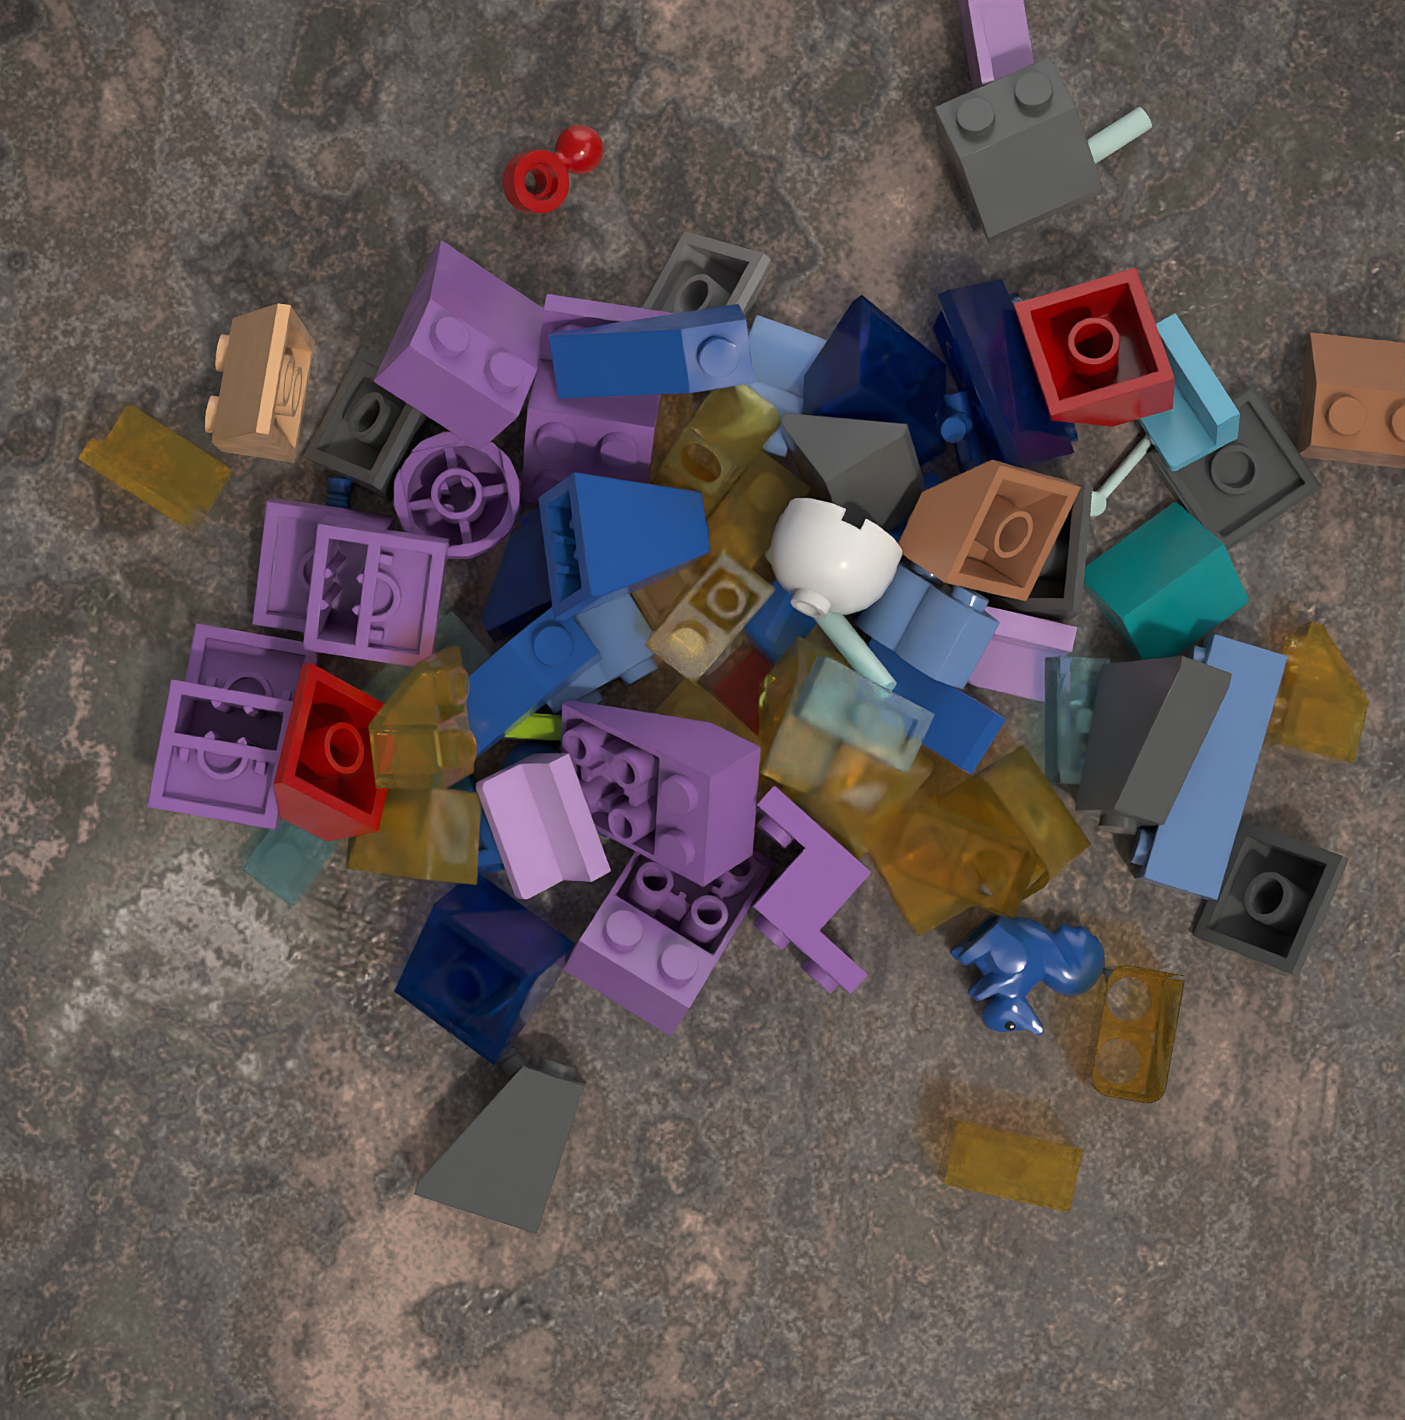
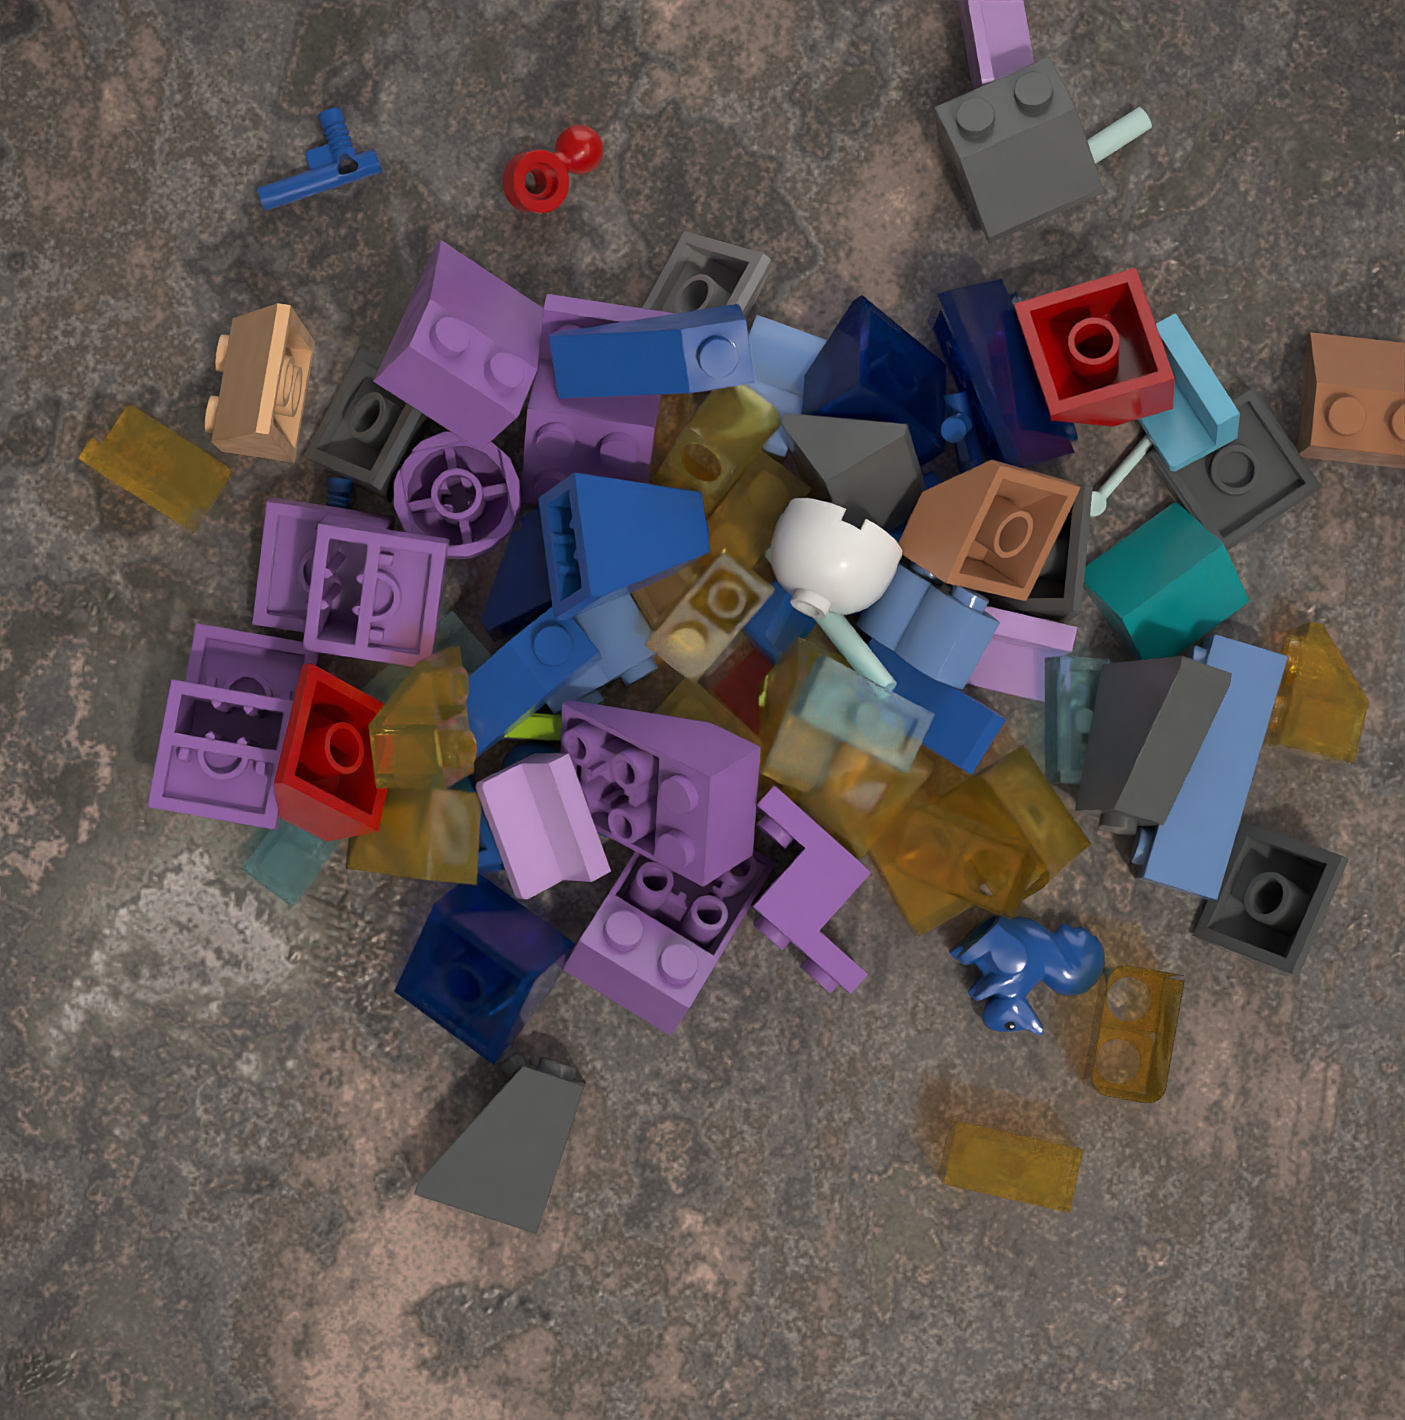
none -> blue hose [257,107,382,212]

